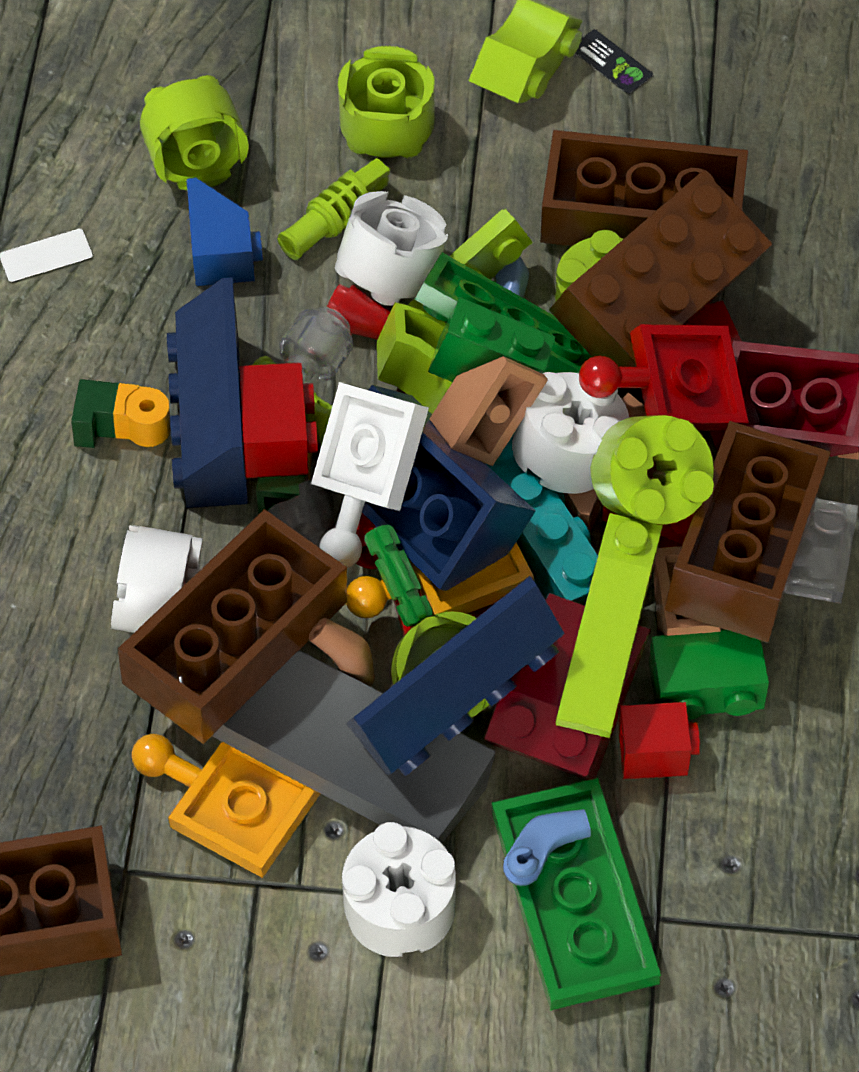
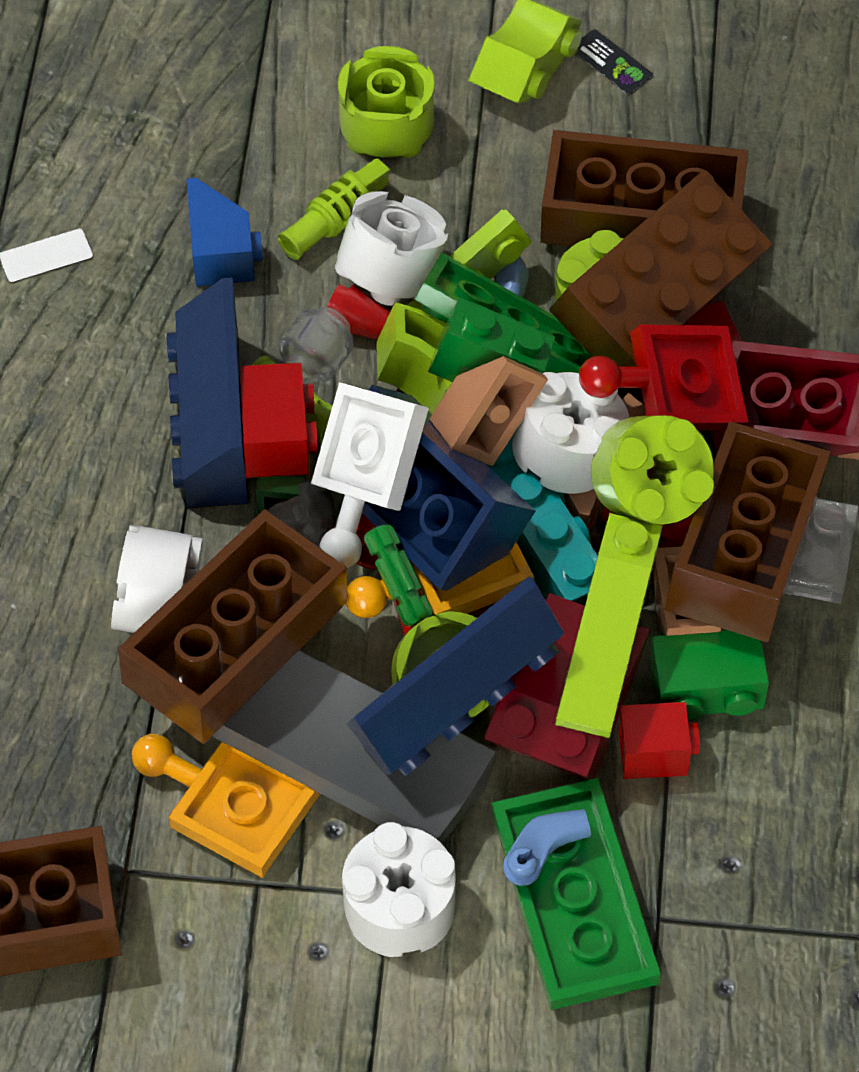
leg [71,379,171,448] -> none
lime brick [140,75,248,190] -> none
nougat arm [309,618,375,687] -> none

